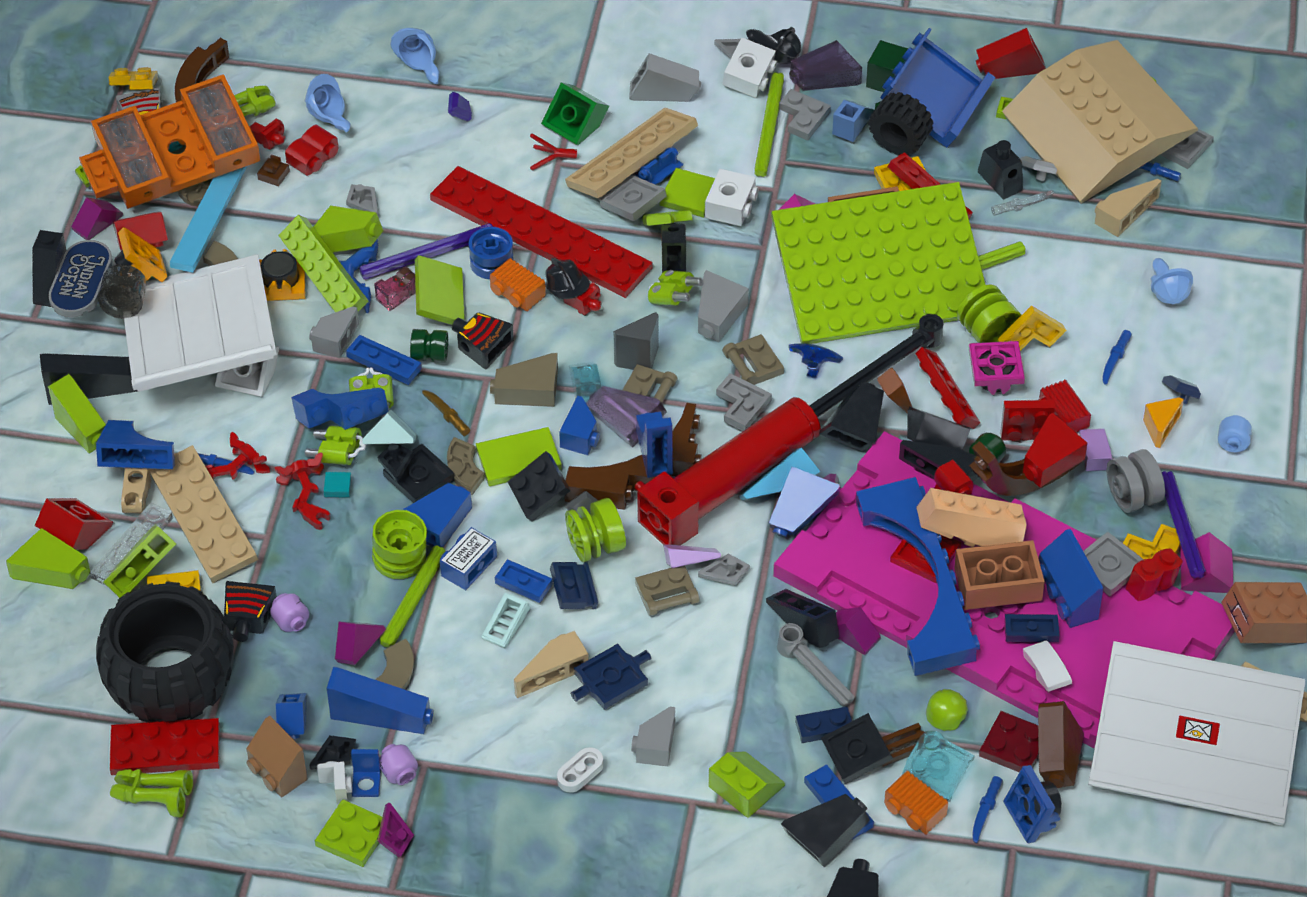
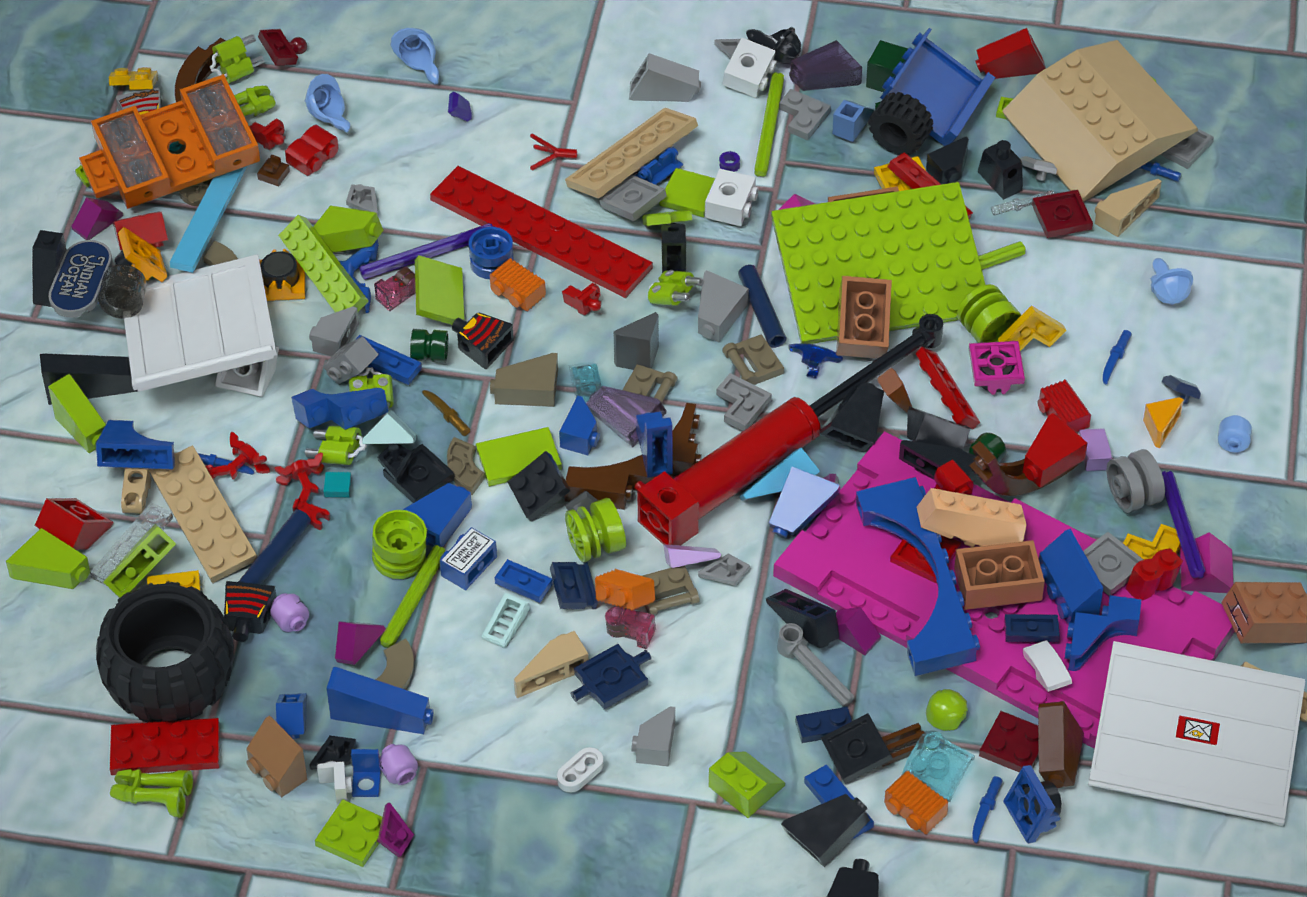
green slope [541,82,609,145] -> none
black piece [545,257,590,299] -> none
red plate [1000,400,1055,441] -> none
none -> lime piece [210,34,264,83]
none -> dark blue piece [238,510,311,584]
none -> dark red plate [258,29,308,66]
none -> light grey brick [323,336,379,384]
none -> orange brick [595,569,655,611]
none -> clear pink leg [605,607,656,649]
none -> dark purple bush [719,151,740,172]
none -> dark blue piece [738,265,787,348]
none -> nougat brick [836,276,892,359]
none -> black slope [926,137,969,185]
none -> dark red plate [1032,189,1093,238]
none -> blue arch [1064,595,1142,671]

